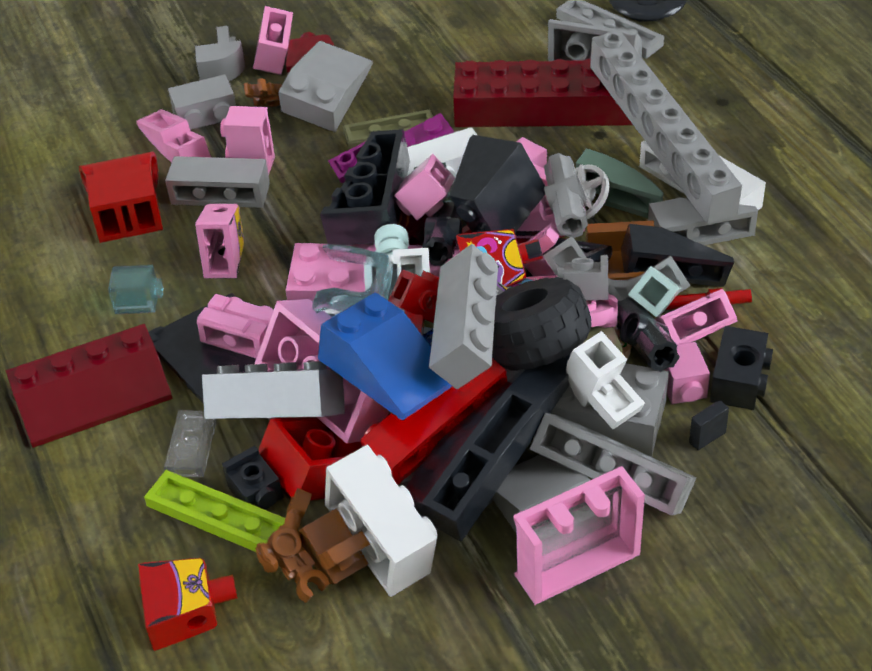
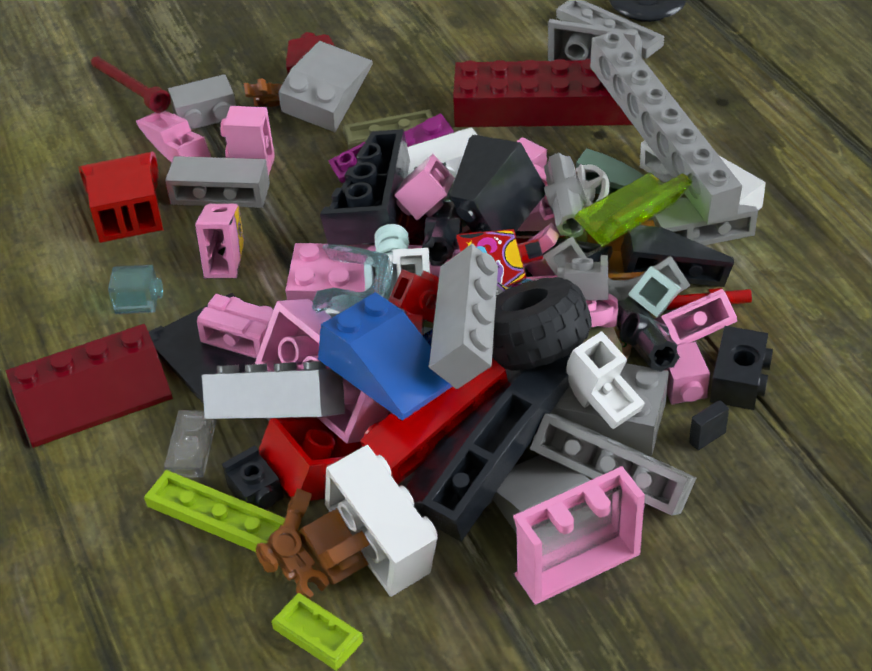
red torso [138,558,238,651] -> none
light grey brick [195,26,245,82] -> none
bright pink brick [253,6,293,75] -> none
none -> dark red piece [91,56,171,113]
none -> lime plate [271,592,363,671]
none -> clear neon green panel [574,173,692,247]

